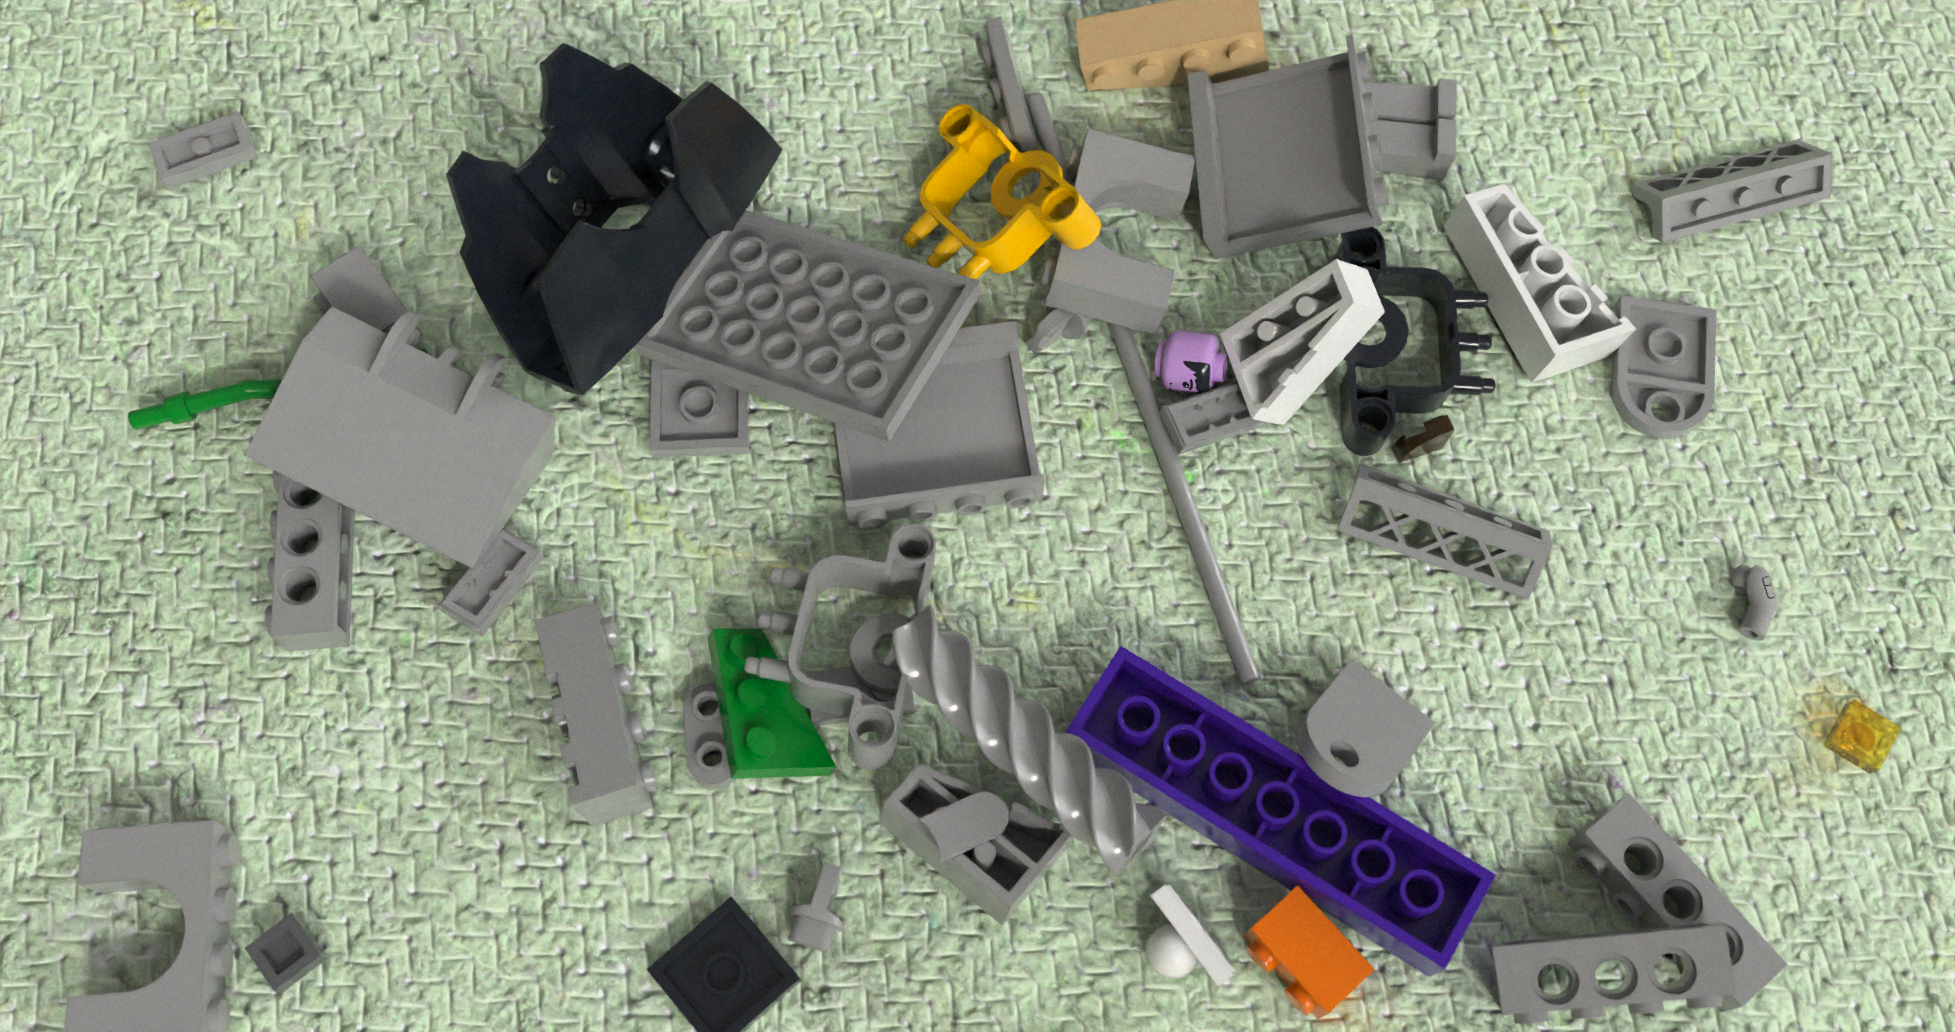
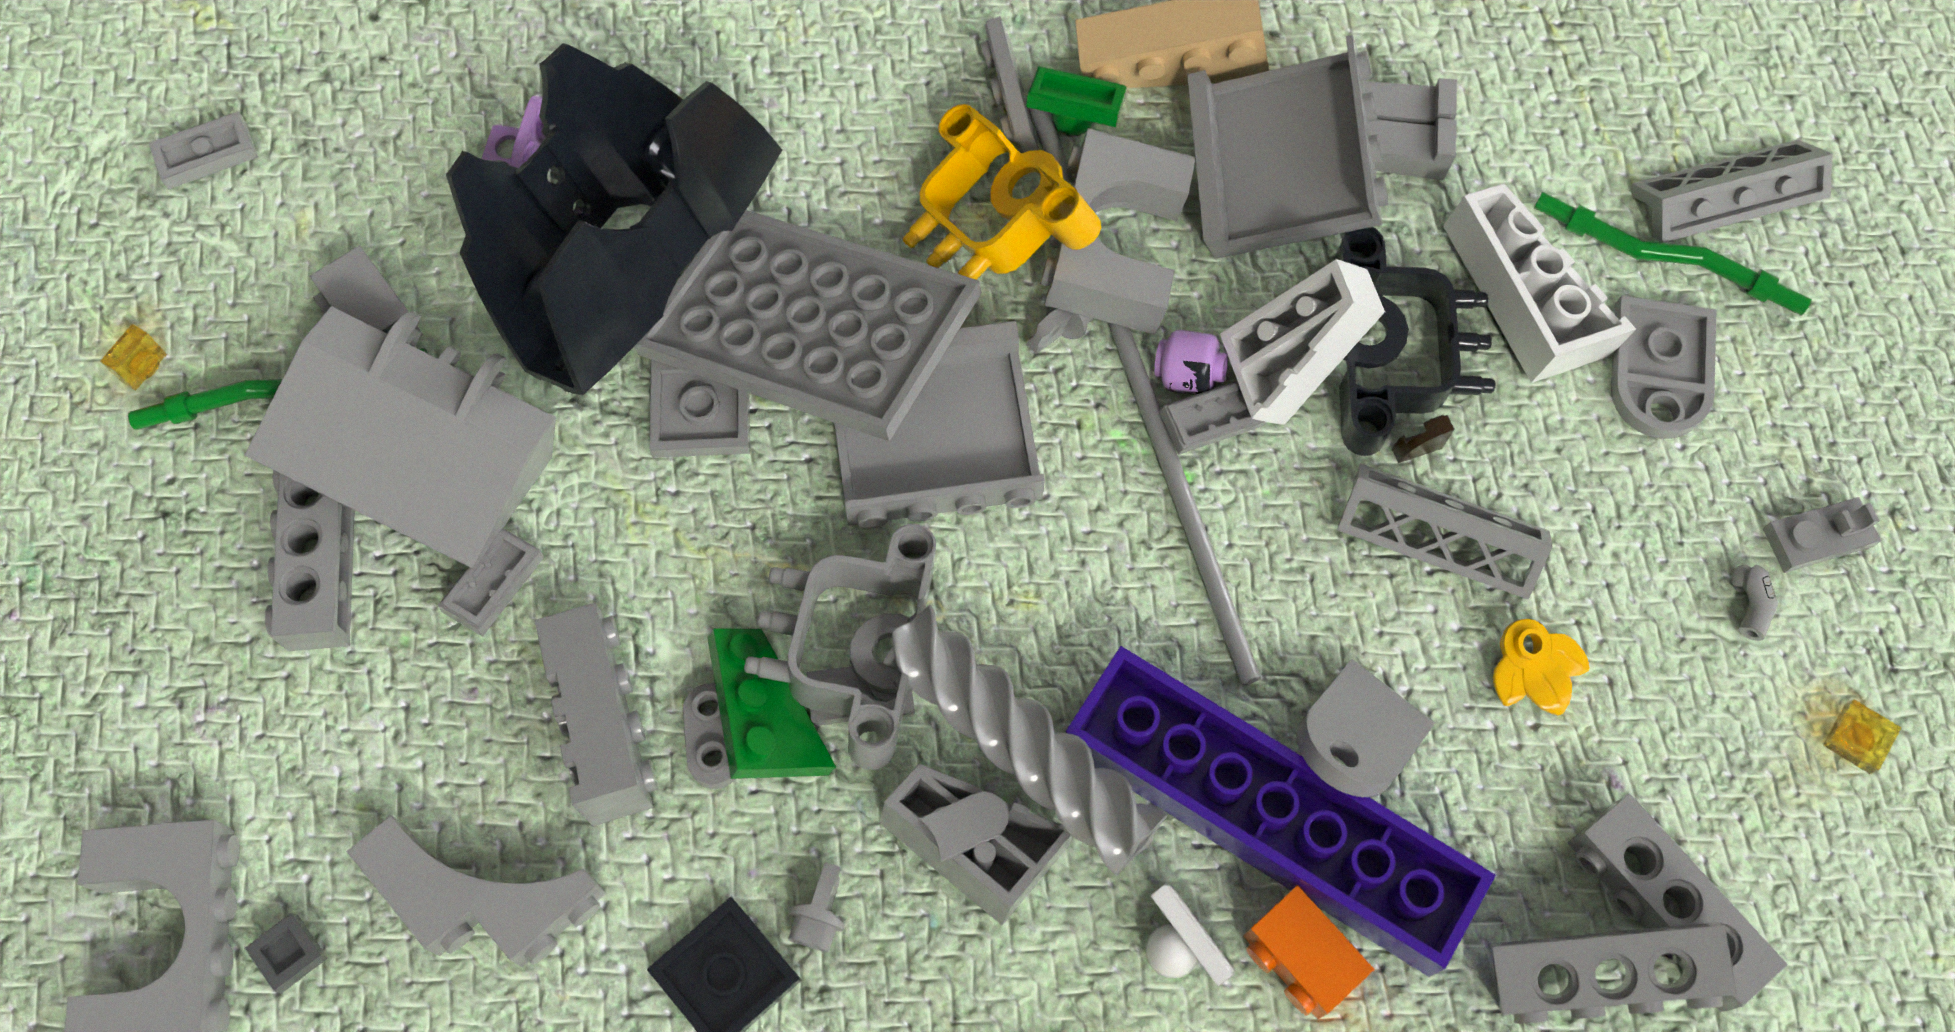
none -> clear yellow plate [100,324,167,391]
none -> light grey arch [346,815,607,967]
none -> lavender bracket [482,96,546,168]
none -> green tile [1026,66,1127,136]
none -> yellow plate [1493,619,1589,716]
none -> green bar [1534,192,1812,316]
none -> light grey plate [1763,497,1881,573]

